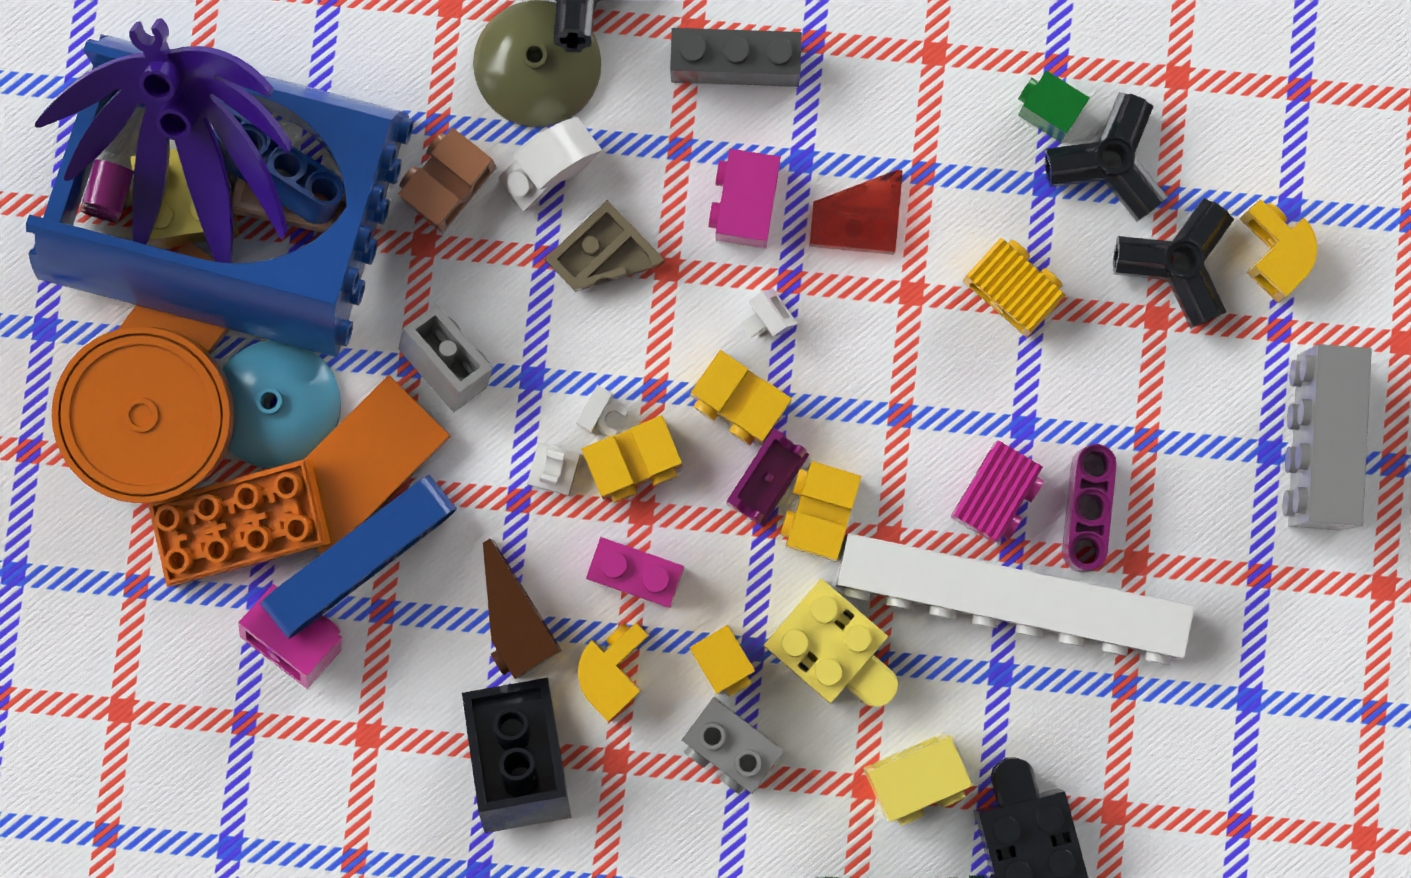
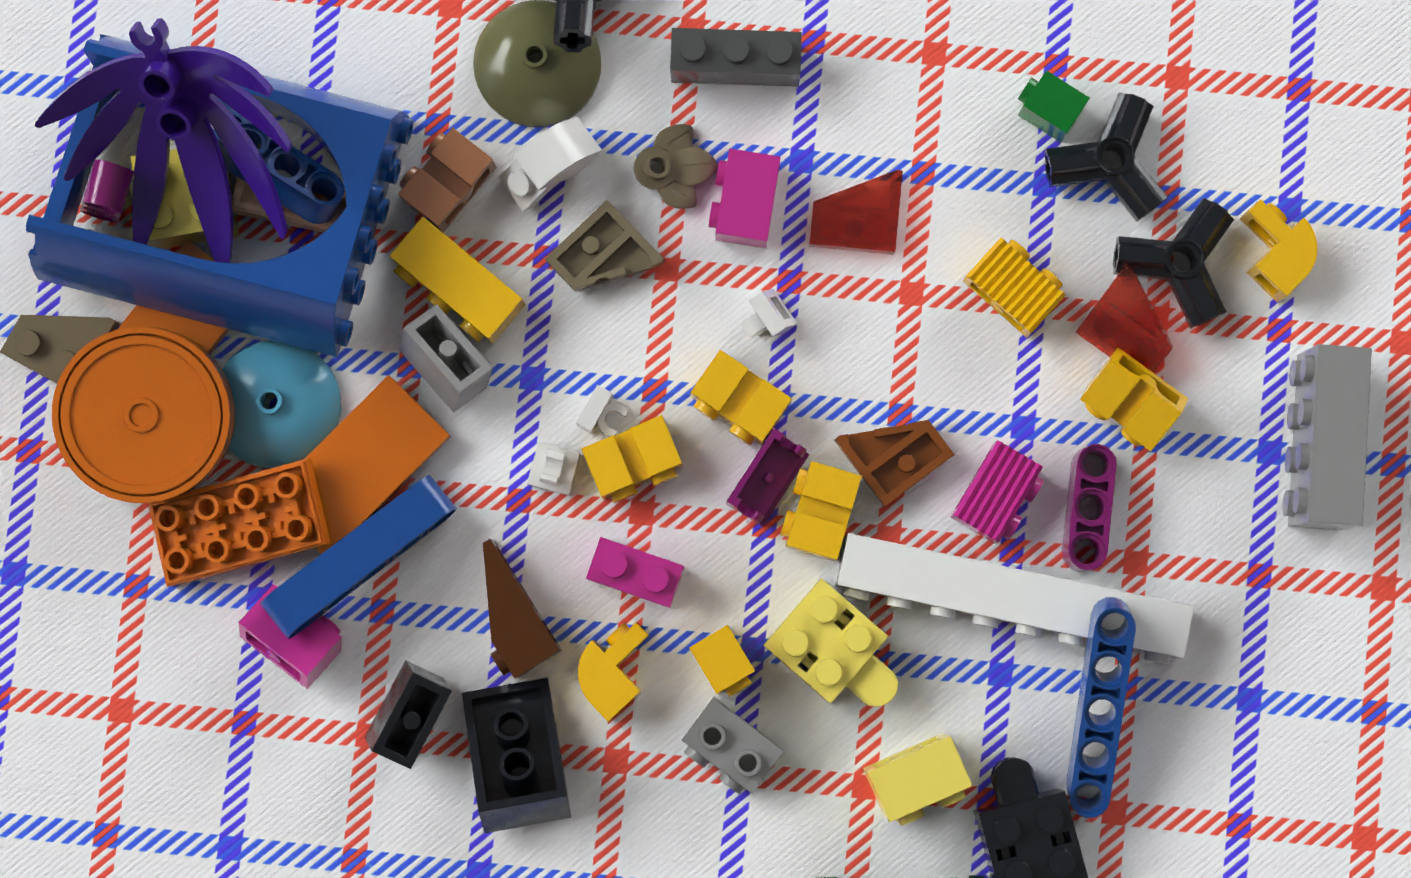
none -> dark tan wing [0,315,119,384]
none -> black brick [365,660,452,769]
none -> yellow brick [389,217,526,344]
none -> dark tan plate [633,124,718,209]
none -> dark orange wing [834,420,955,507]
none -> blue beam [1066,597,1136,818]
none -> clear red wing [1075,263,1173,373]
none -> yellow brick [1080,347,1188,451]

